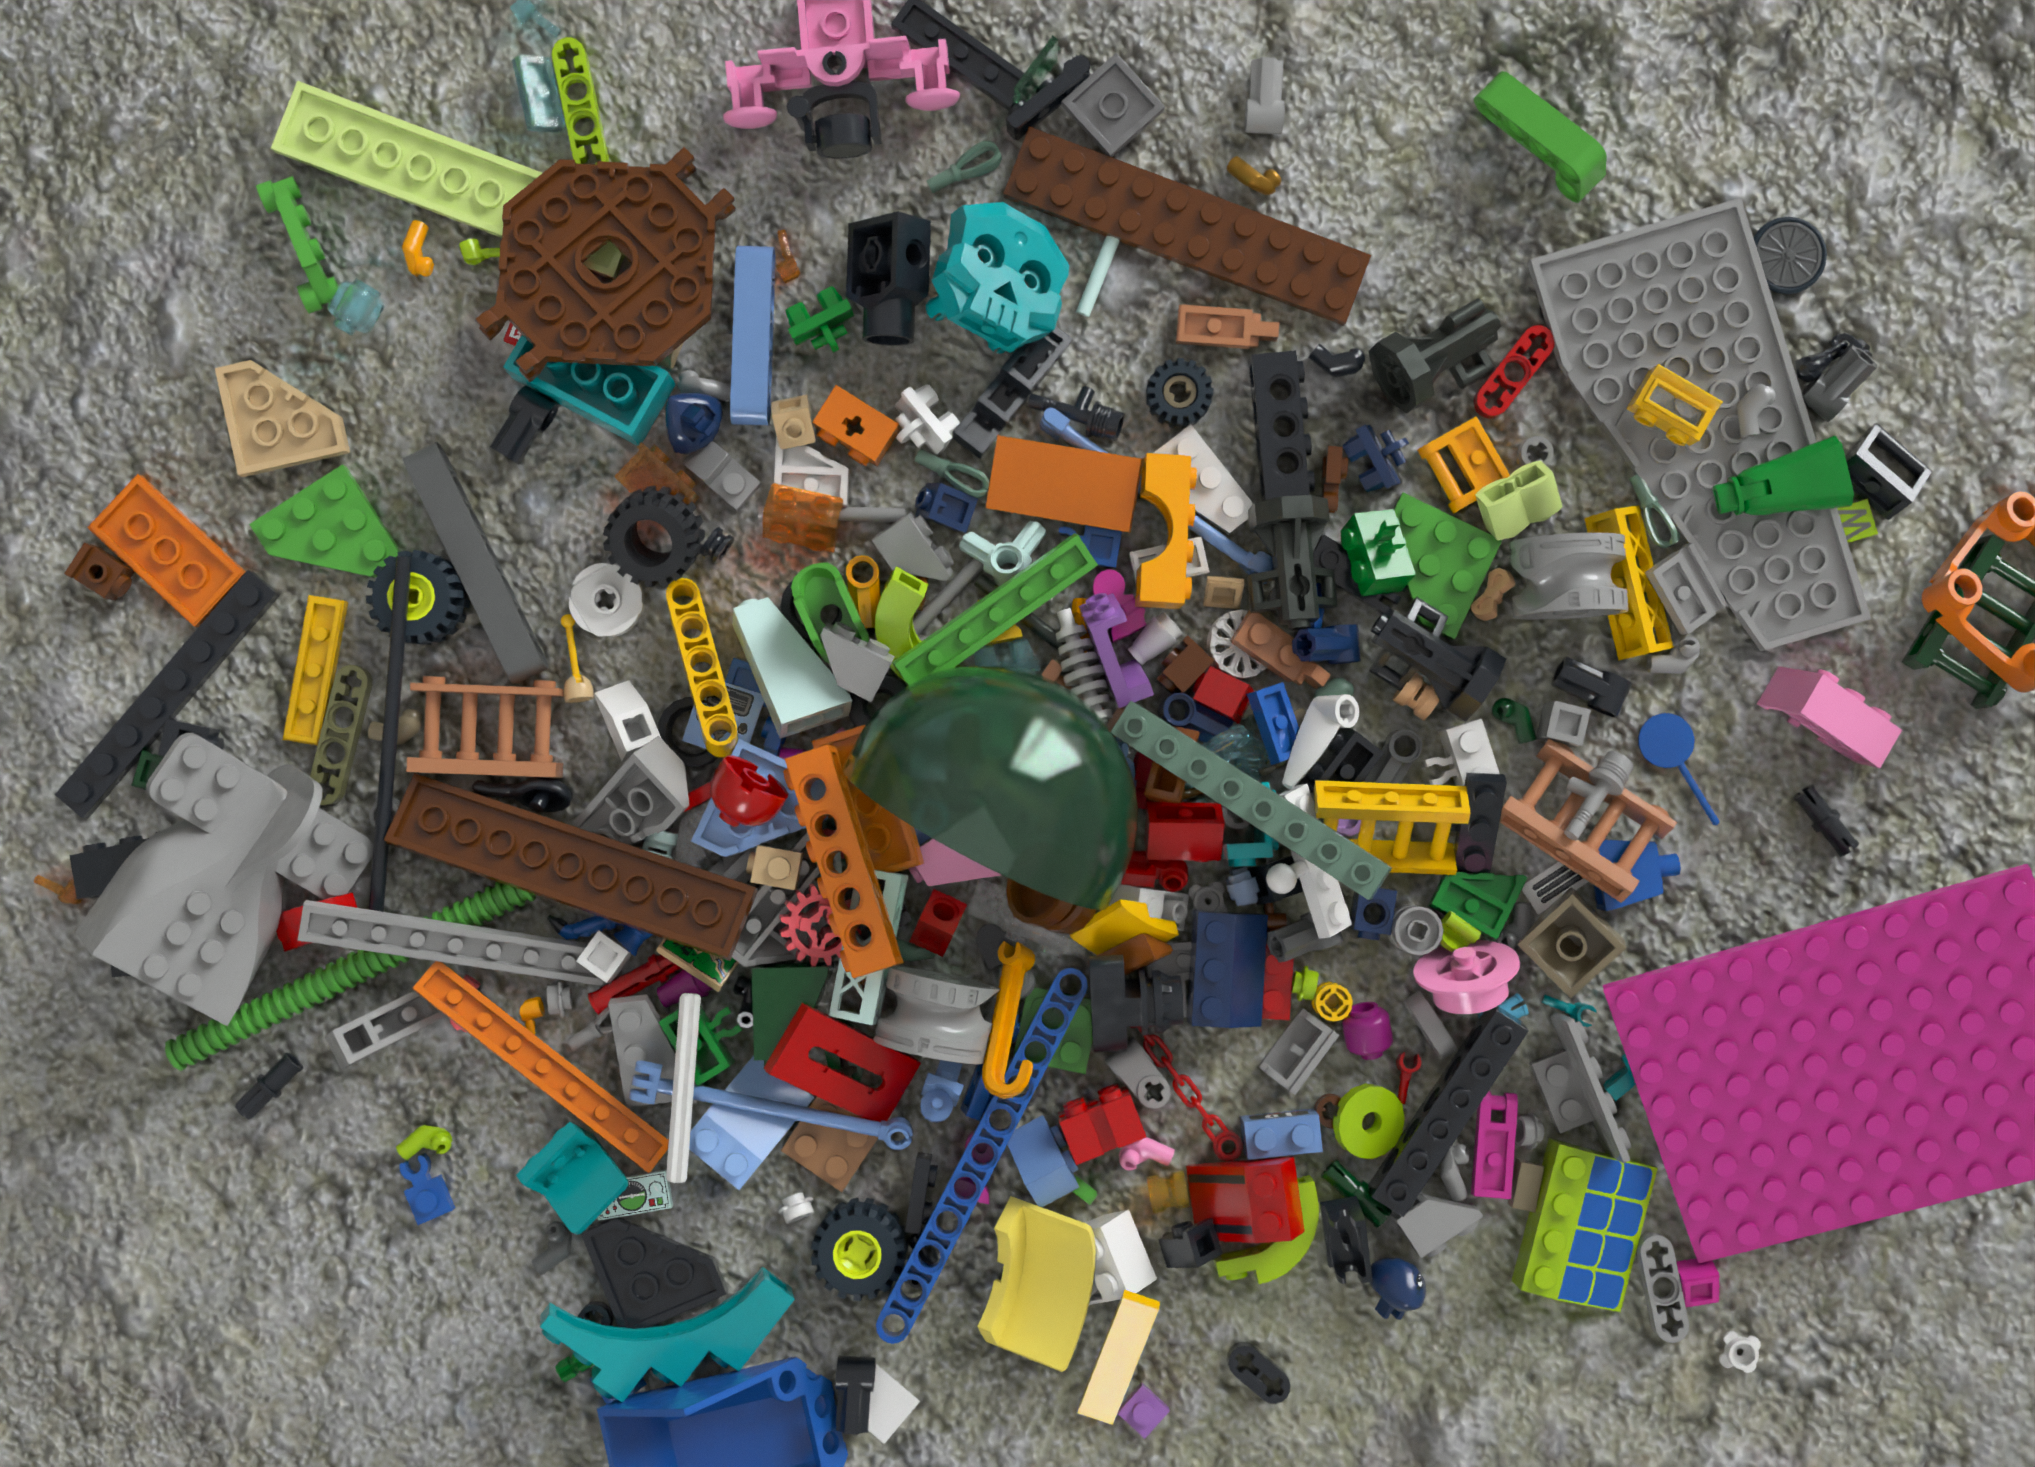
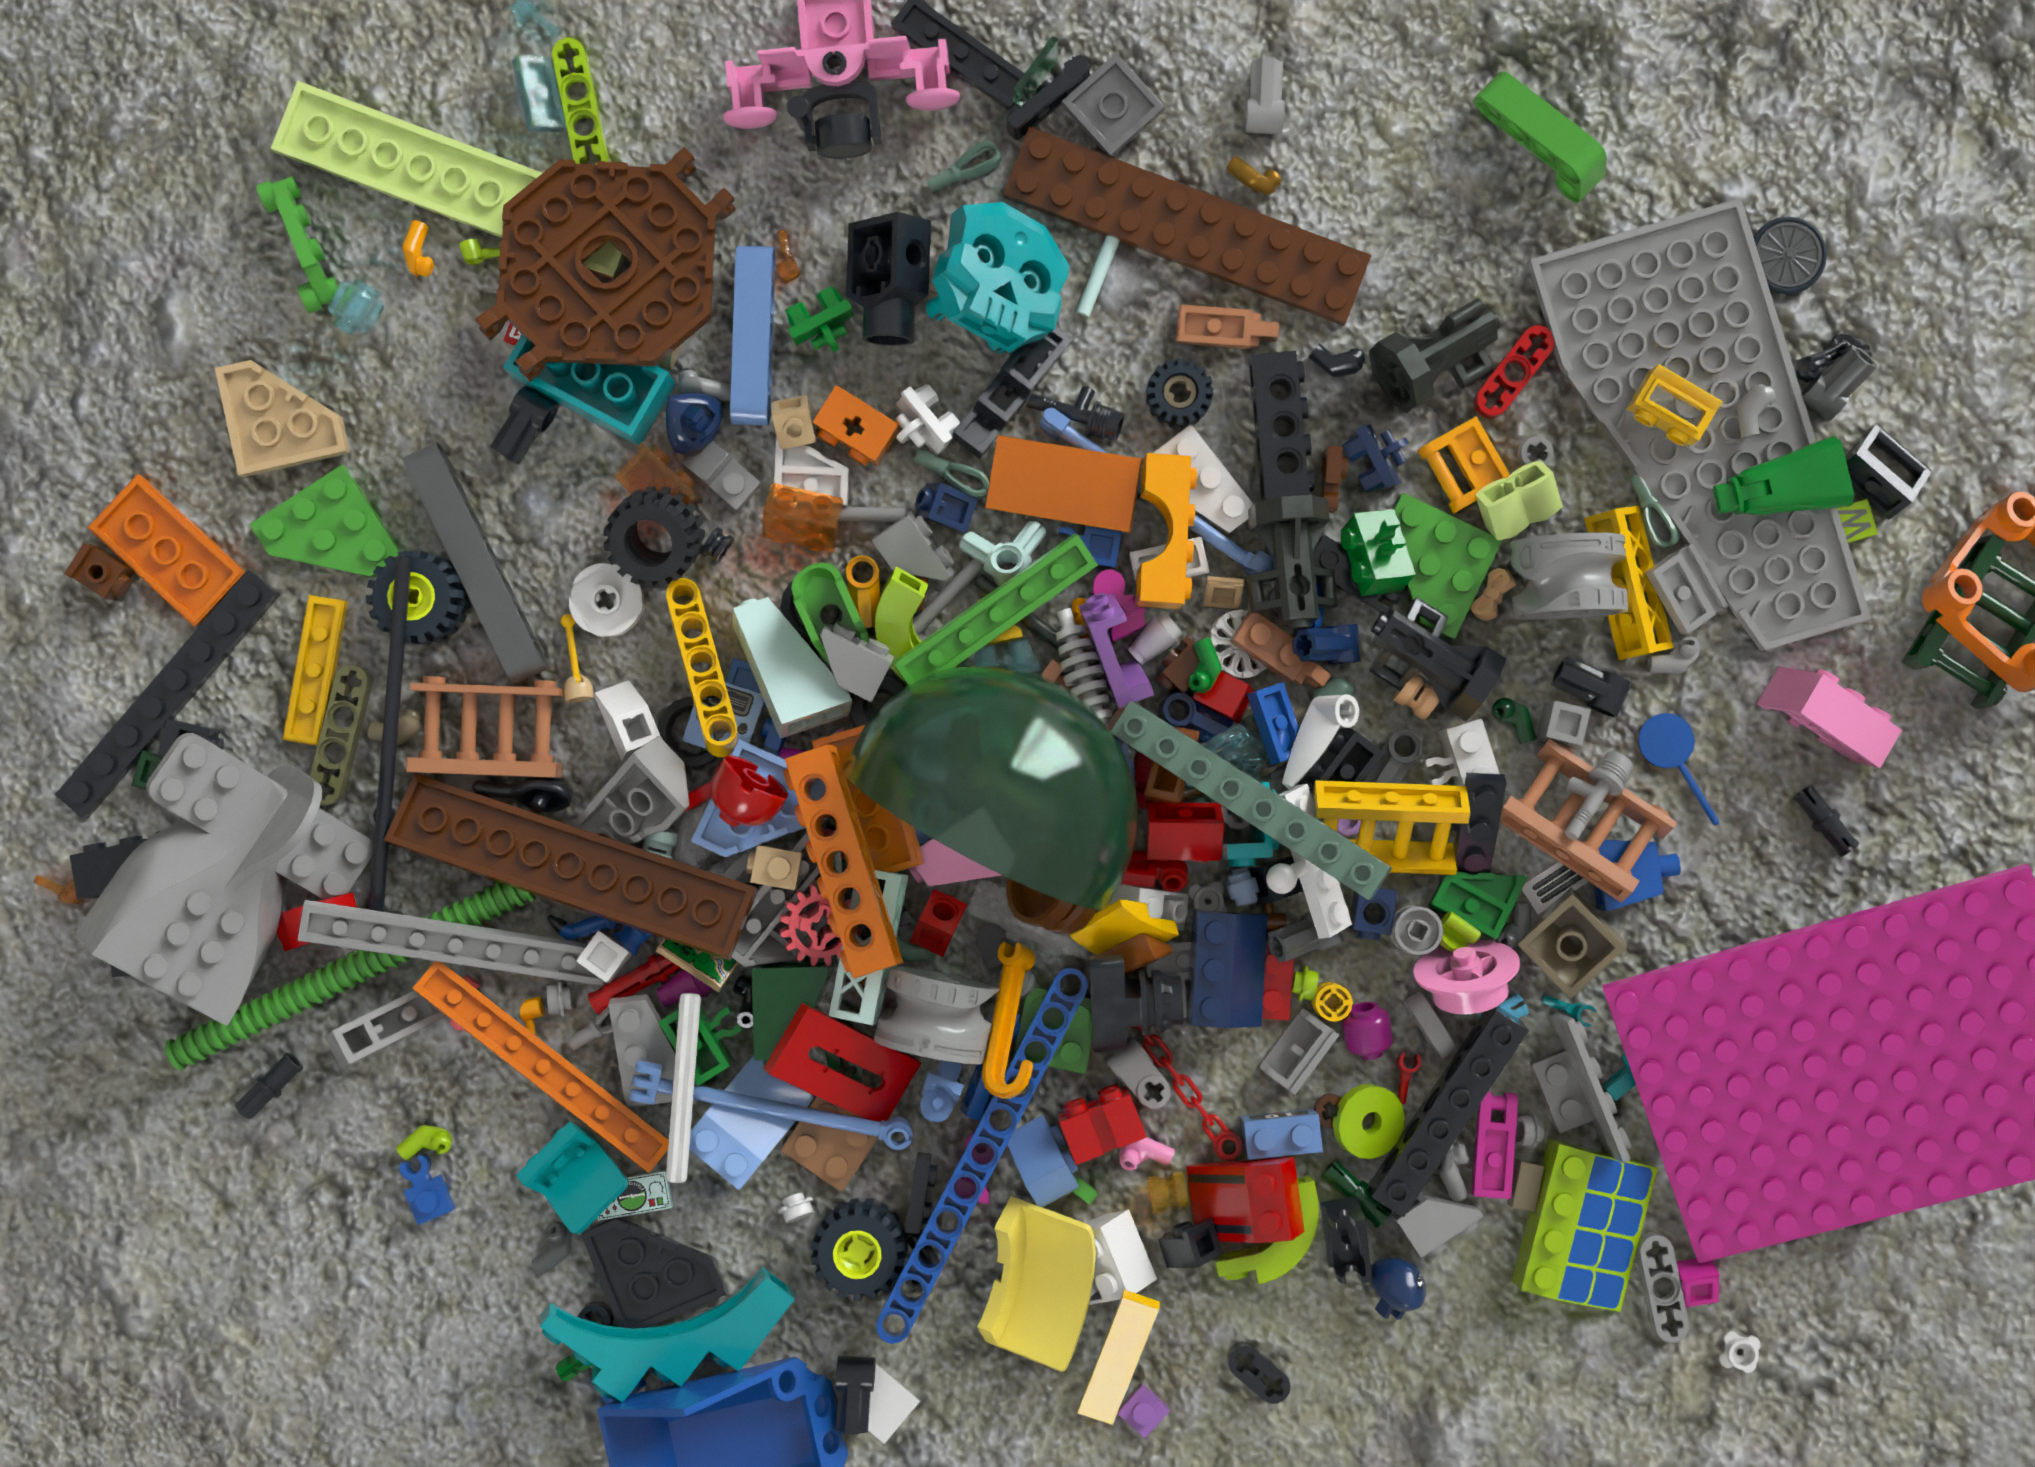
none -> green arm [1188,637,1222,693]

